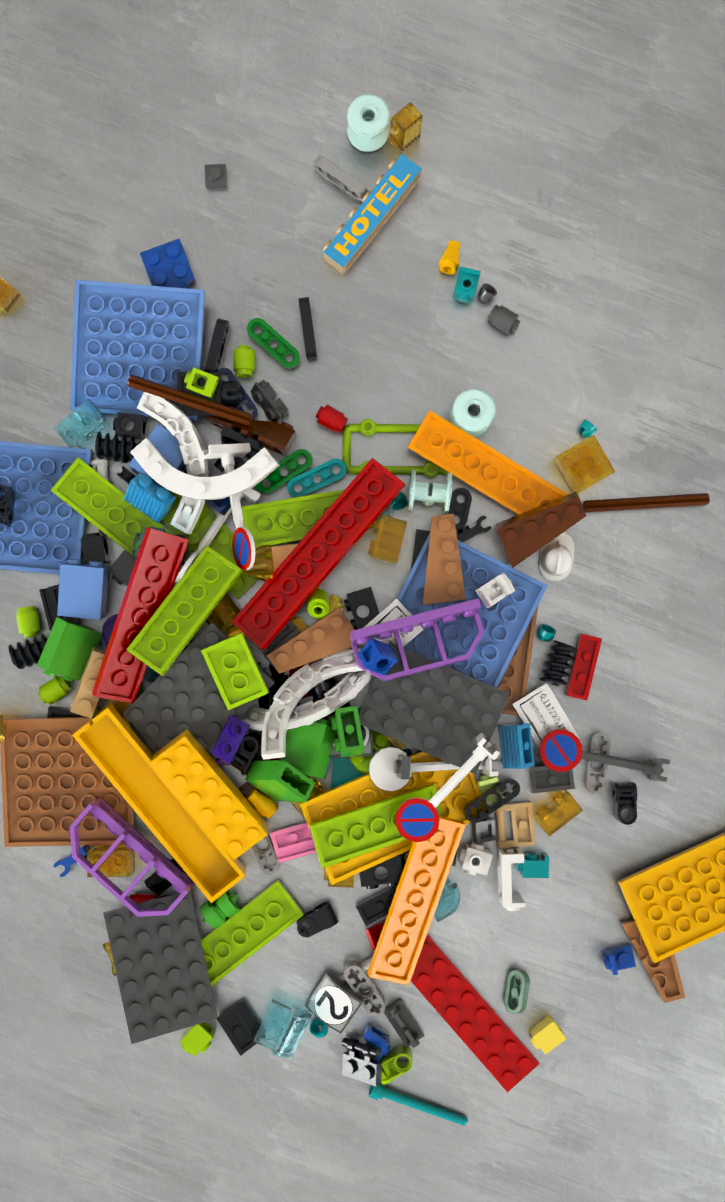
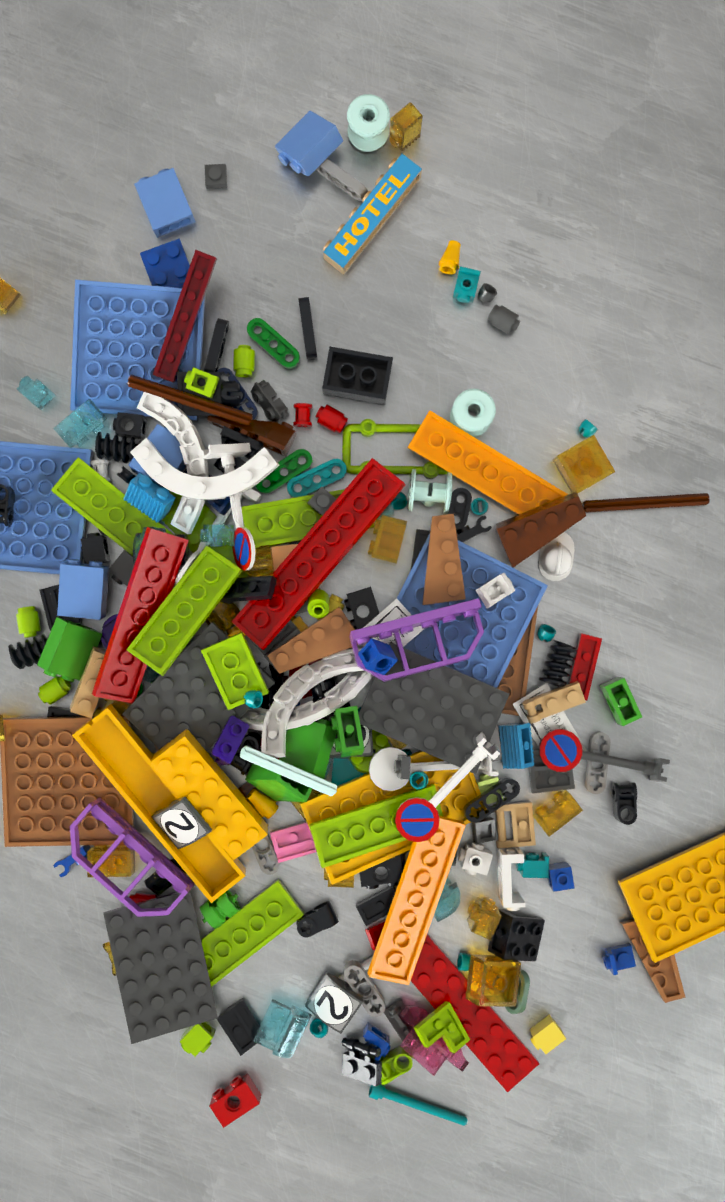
none -> clear light blue brick [17,376,55,410]
none -> medium blue brick [134,168,196,238]
none -> slope [151,797,212,849]
none -> dark red plate [153,250,217,383]
none -> clear light blue brick [200,524,234,546]
none -> red brick [209,1073,262,1128]
none -> black plate [221,575,277,604]
none -> light aqua axle [240,746,337,796]
none -> teal hinge [244,690,263,709]
none -> medium blue brick [275,111,343,177]
none -> red bush [293,403,313,427]
none -> dark grey plate [307,486,336,516]
none -> black brick [322,346,393,405]
none -> clear pink plate [399,1005,469,1076]
none -> teal hinge [410,771,429,789]
none -> lime plate [414,1001,470,1053]
none -> teal hinge [457,953,474,971]
none -> clear yellow brick [465,954,521,1007]
none -> clear yellow brick [467,897,502,941]
none -> teal hinge [471,498,489,515]
none -> black bracket [488,909,545,961]
none -> tan plate [522,681,586,723]
none -> blue brick [548,862,575,892]
none -> bright green brick [599,677,642,726]

